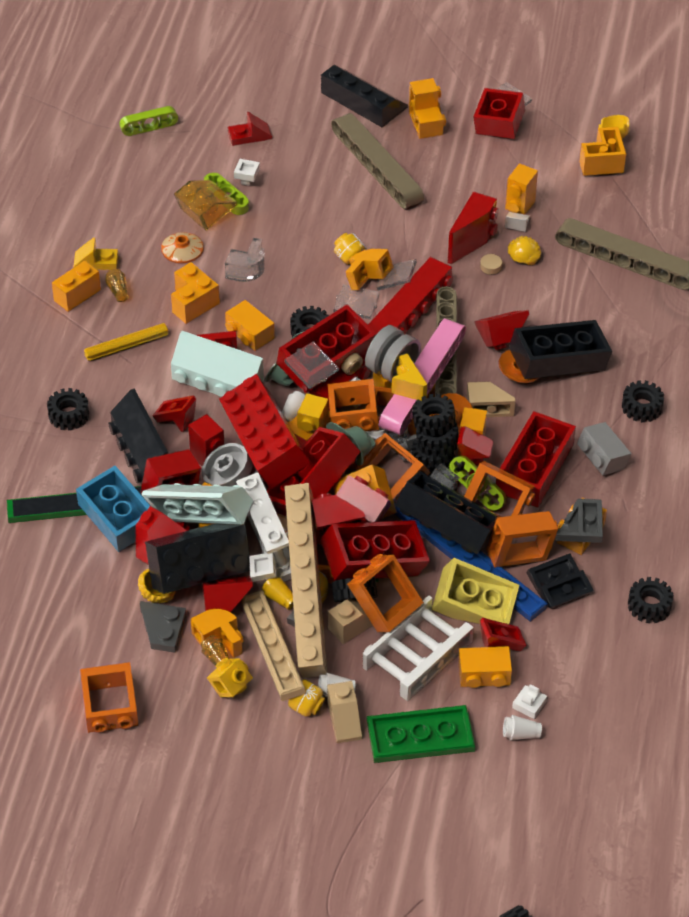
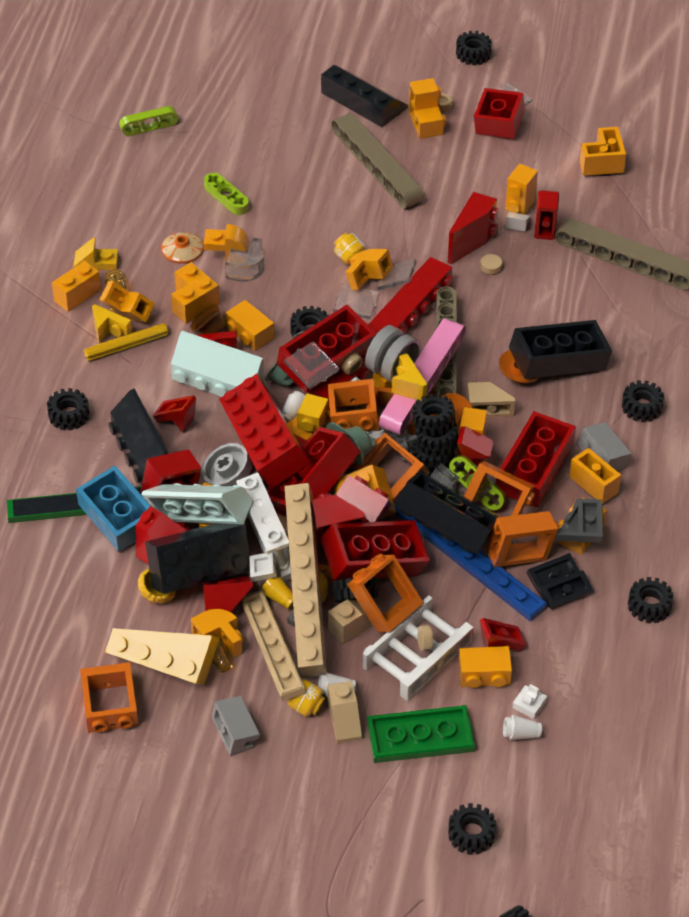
dark grey wing [140,601,187,653] -> none
clear yellow slope [174,180,237,231] -> none
red brick [188,414,225,466] -> none
yellow brick [207,658,253,697] -> none
red slope [228,112,272,146] -> none
white tile [234,159,260,186] -> none
light yellow slope [431,558,519,624] -> none
red slope [474,310,529,350] -> none
yellow hair [507,236,541,266] -> none
yellow hair [599,115,630,139] -> none
none -> yellow slope [92,304,132,343]
none -> light orange brick [100,281,155,322]
none -> wedge [105,628,220,685]
none -> reddish brown piece [190,304,226,335]
none -> light orange brick [204,224,249,264]
none -> light grey hinge [212,696,260,756]
none -> tan tile [418,625,433,650]
none -> tan tile [438,94,453,112]
none -> black tyre [448,803,496,855]
none -> black tyre [456,31,492,66]
none -> red brick [534,190,560,240]
none -> light orange brick [569,448,621,504]

